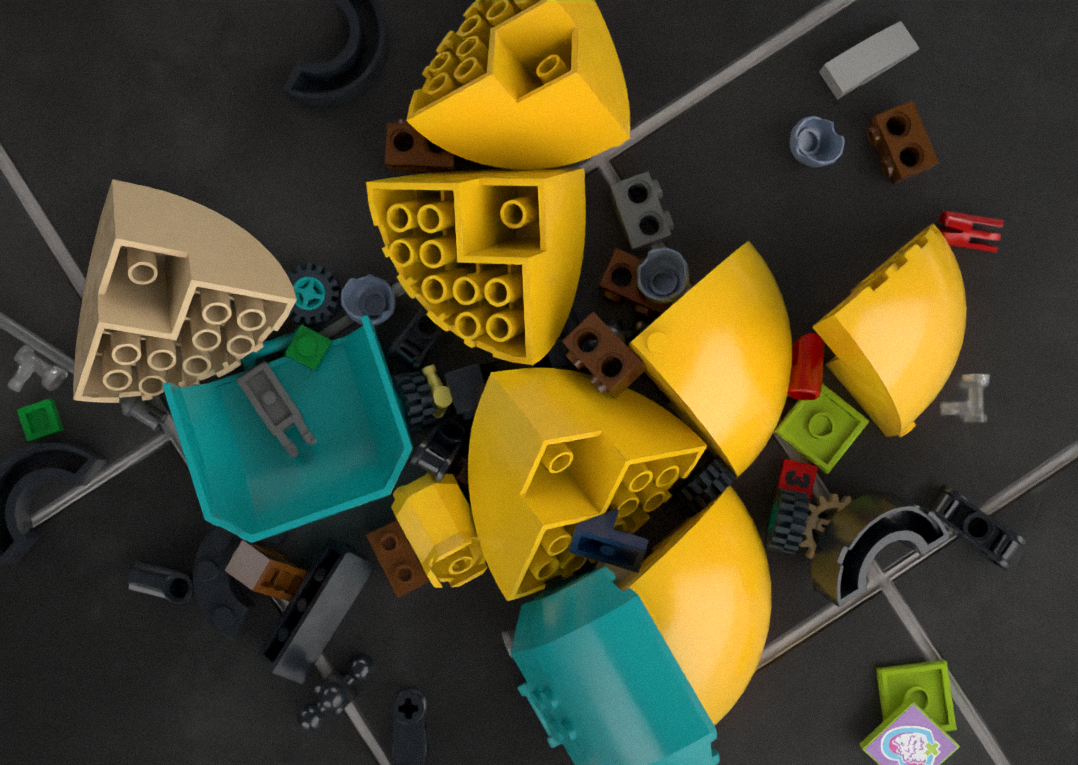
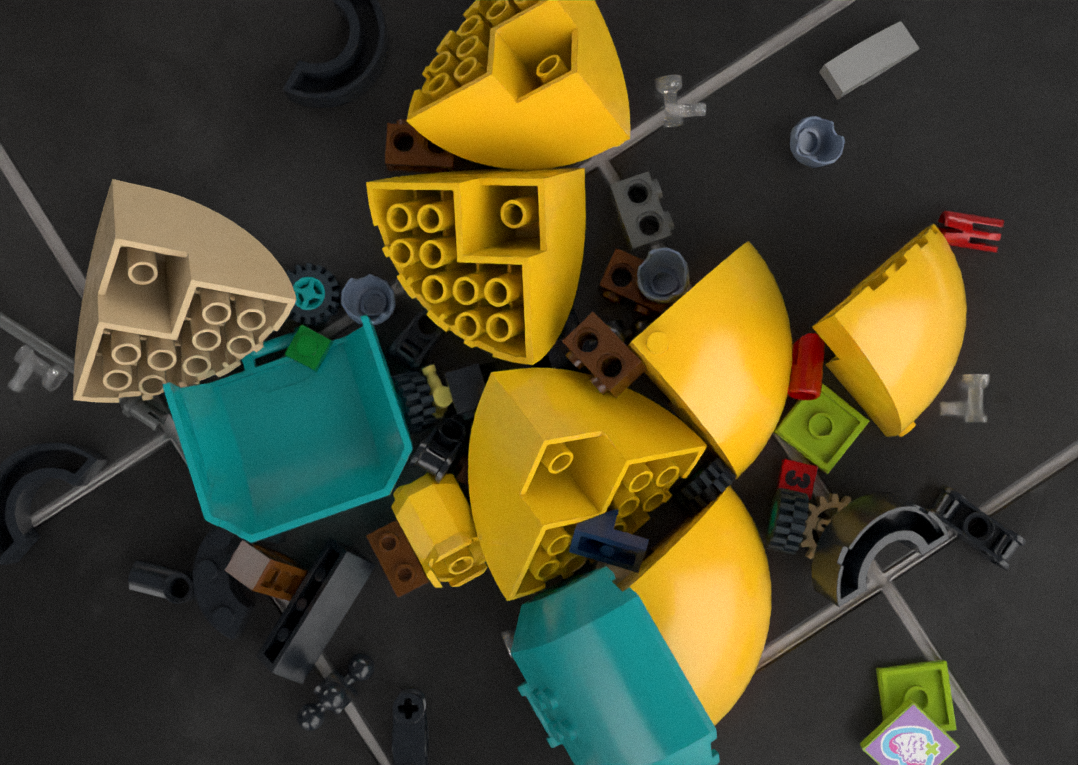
green plate [17,399,64,442] -> none
dark grey hinge [236,360,317,459] -> none
reddish brown brick [867,100,939,185] -> none
none -> clear piece [655,75,706,127]

